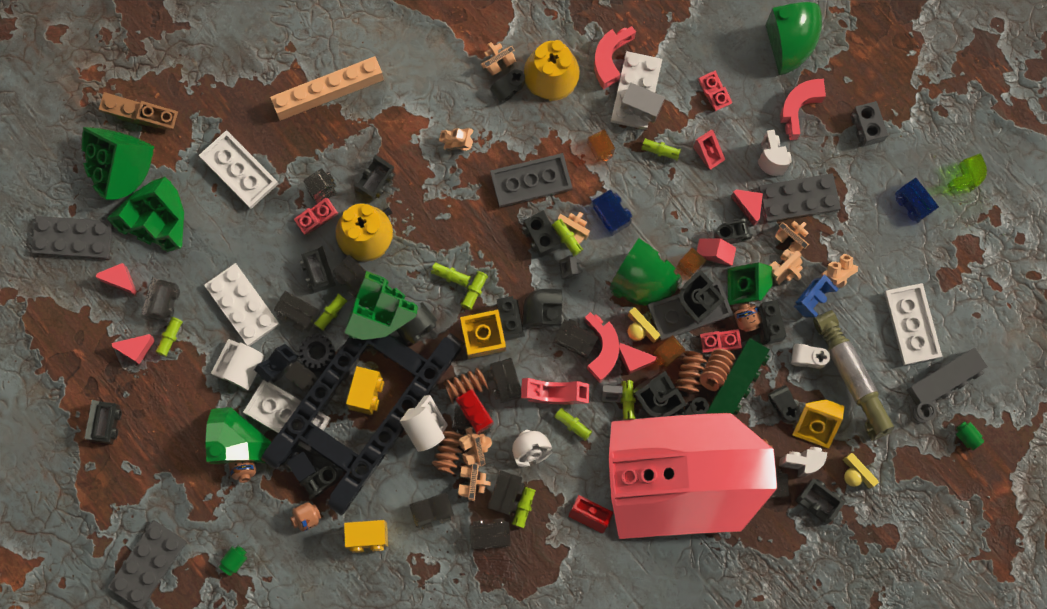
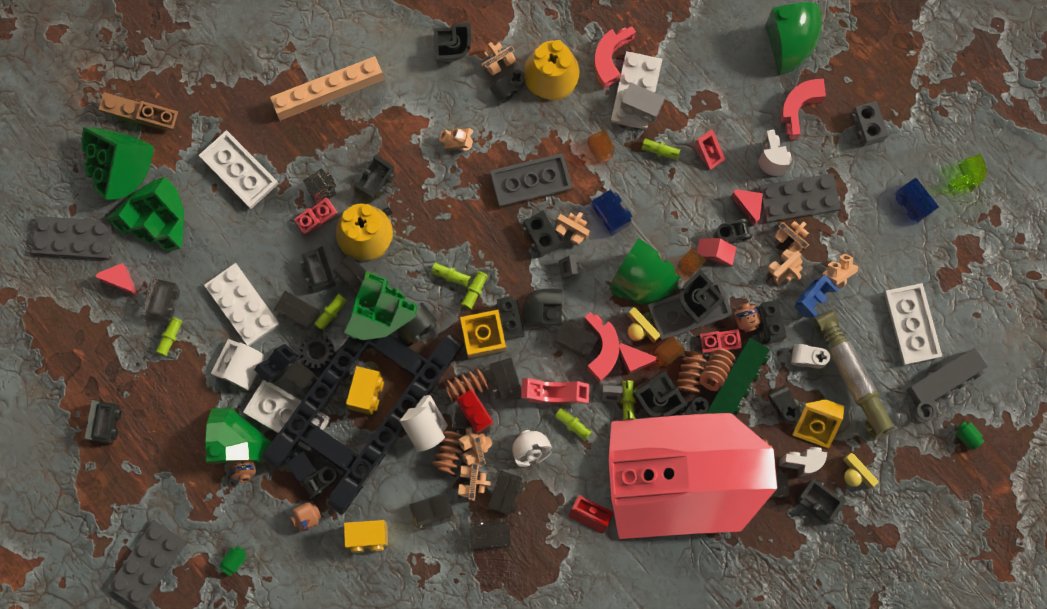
coral slope [112,334,155,364] -> none
lime pin [512,487,536,528] -> none
lime pin [552,219,584,257] -> none
coral slope [698,70,732,111] -> none
green slope [728,262,772,306] -> none
none -> pearl dark grey brick [434,23,471,62]

